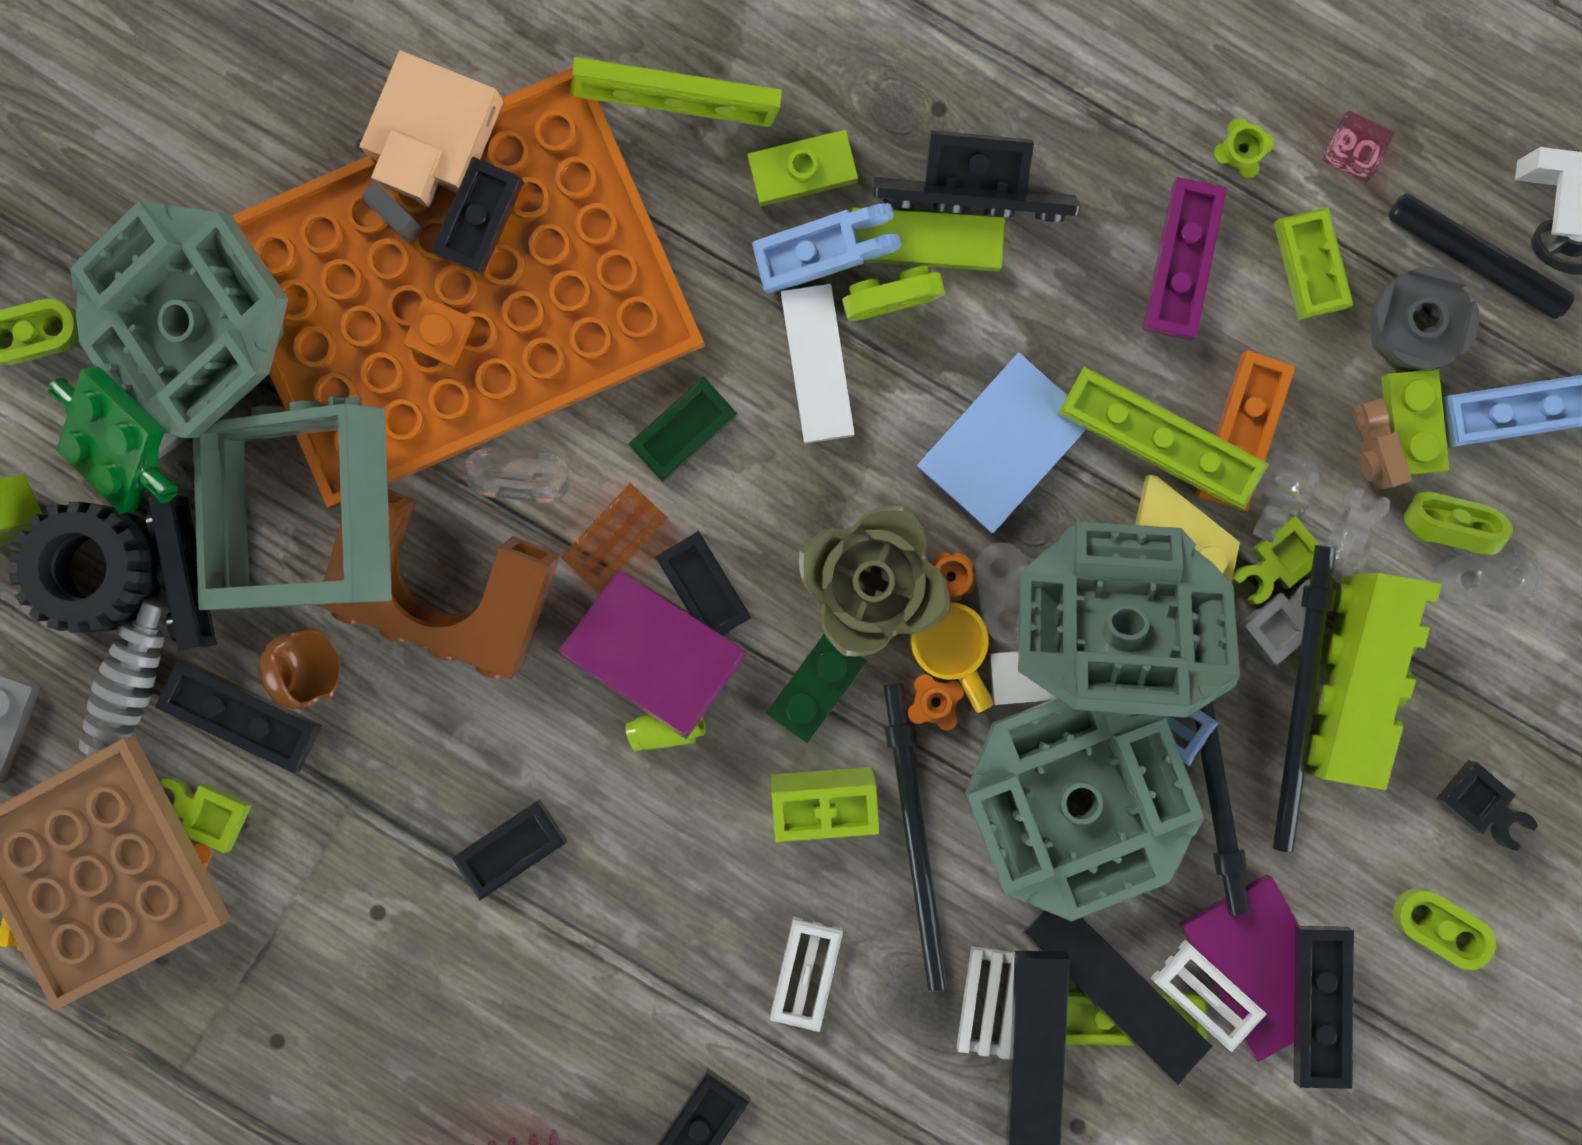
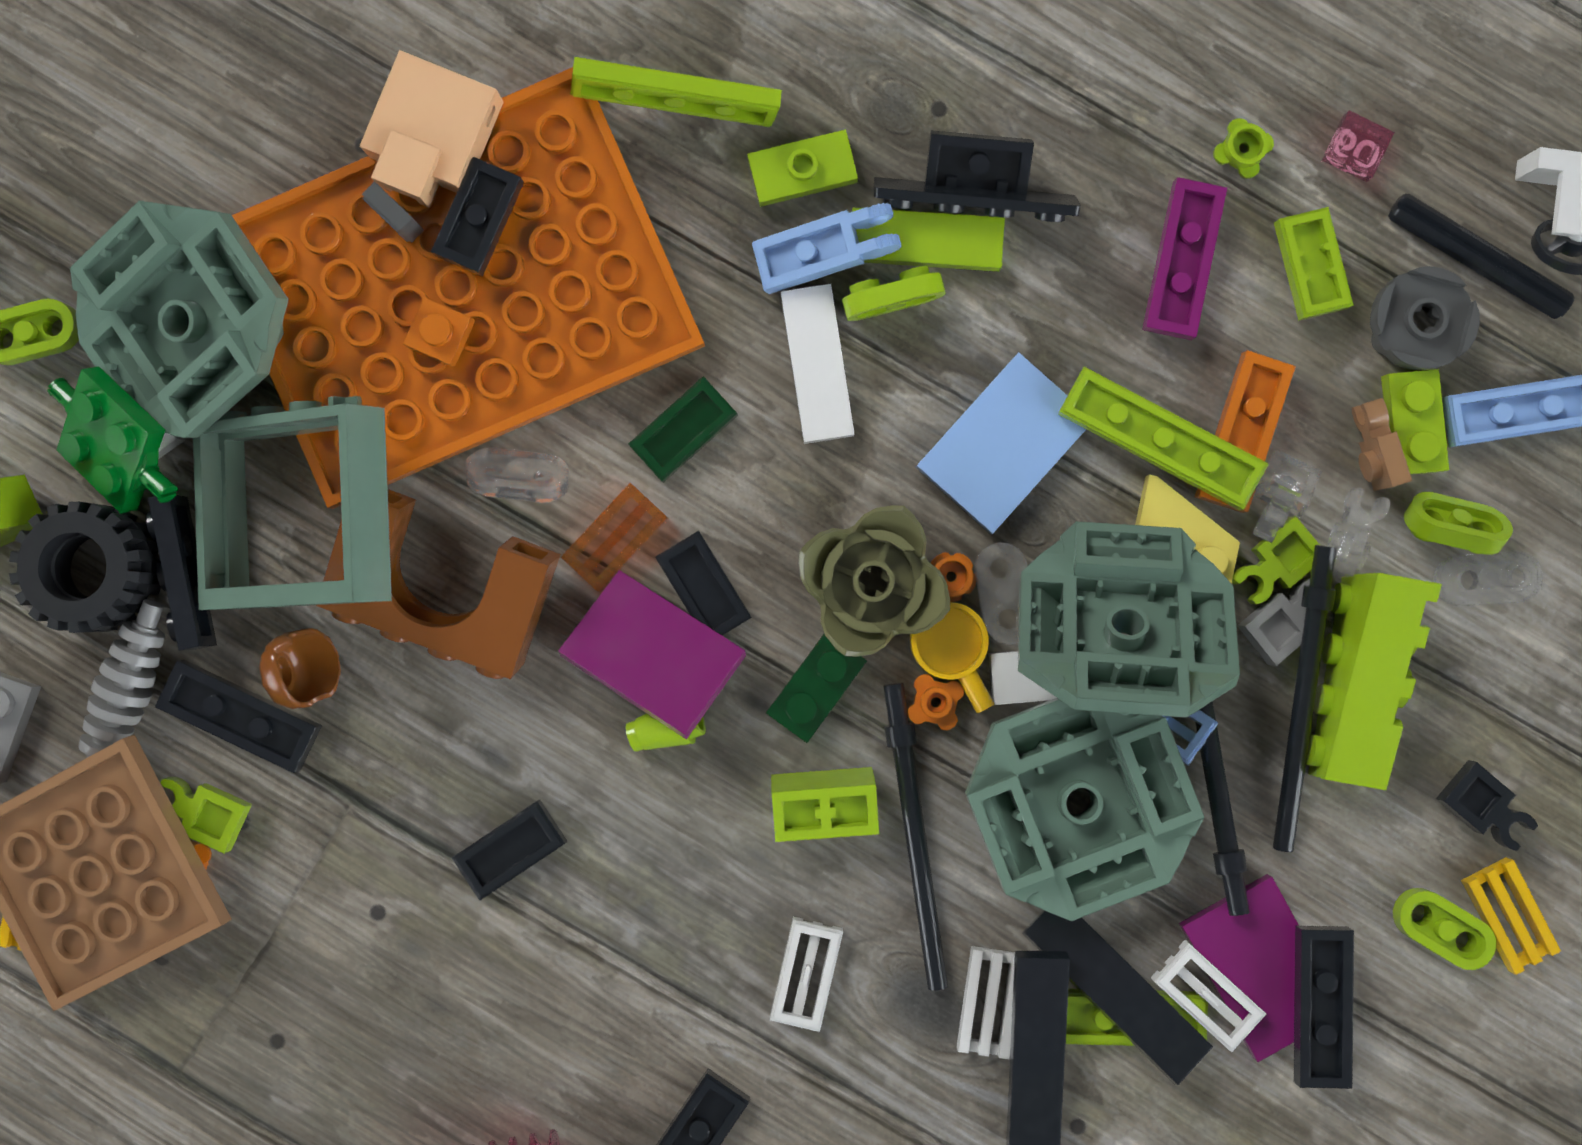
none -> yellow tile [1461,857,1561,975]

